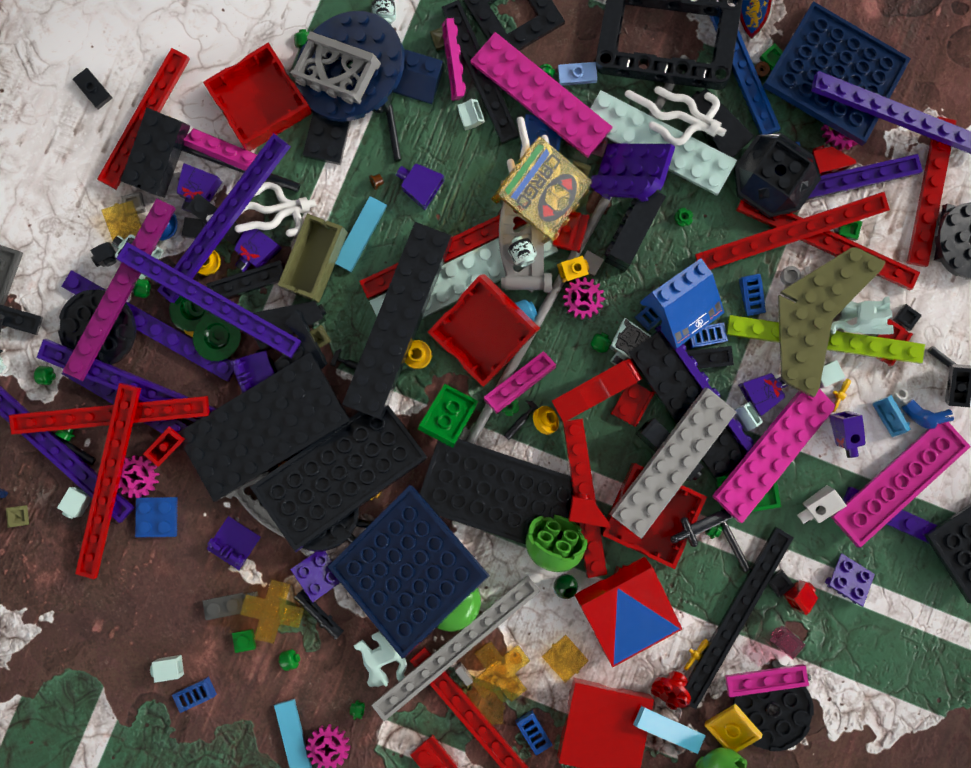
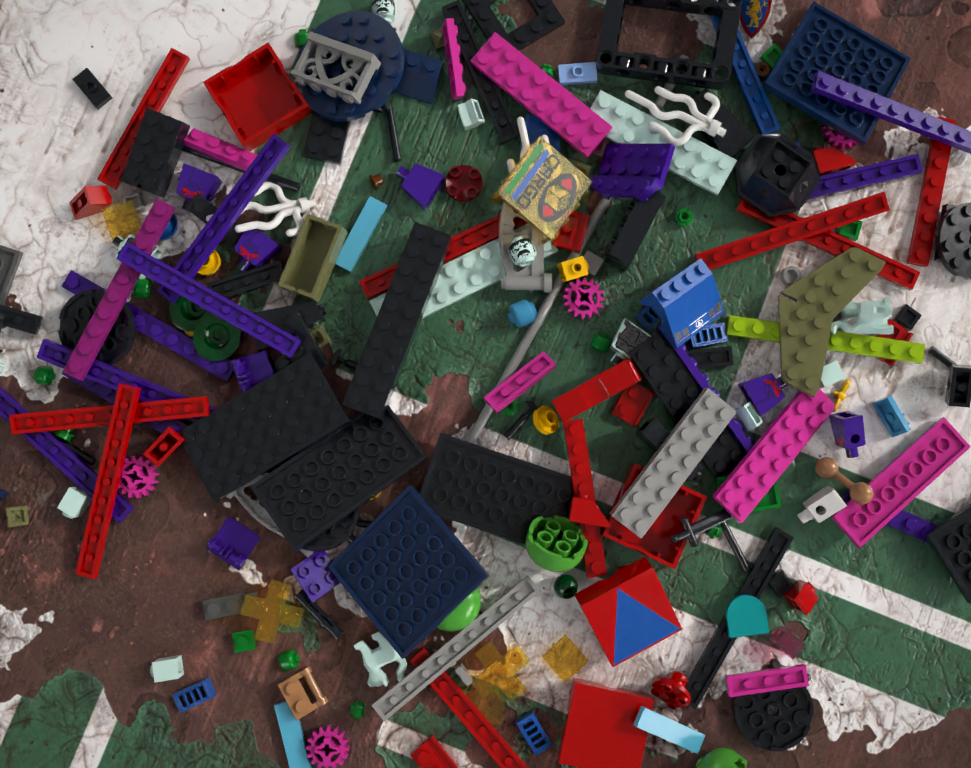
black plate [90,242,117,267] -> none
blue plate [135,497,178,537] -> none
black tile [181,217,205,239] -> none
yellow plate [405,340,432,369] -> none
green plate [418,384,479,448] -> none
red tile [428,274,541,387] -> none
yellow piece [684,639,709,671] -> none
yellow tile [704,704,762,752] -> none
blue slope [739,274,766,317] -> none
hinge [825,553,875,607] -> none
blue arm [894,389,954,429] -> none
none -> red slope [69,186,112,220]
none -> medium nougat plate [277,666,328,721]
none -> dark red dish [445,165,483,202]
none -> teal tile [725,594,769,638]
none -> medium nougat piece [815,457,873,505]

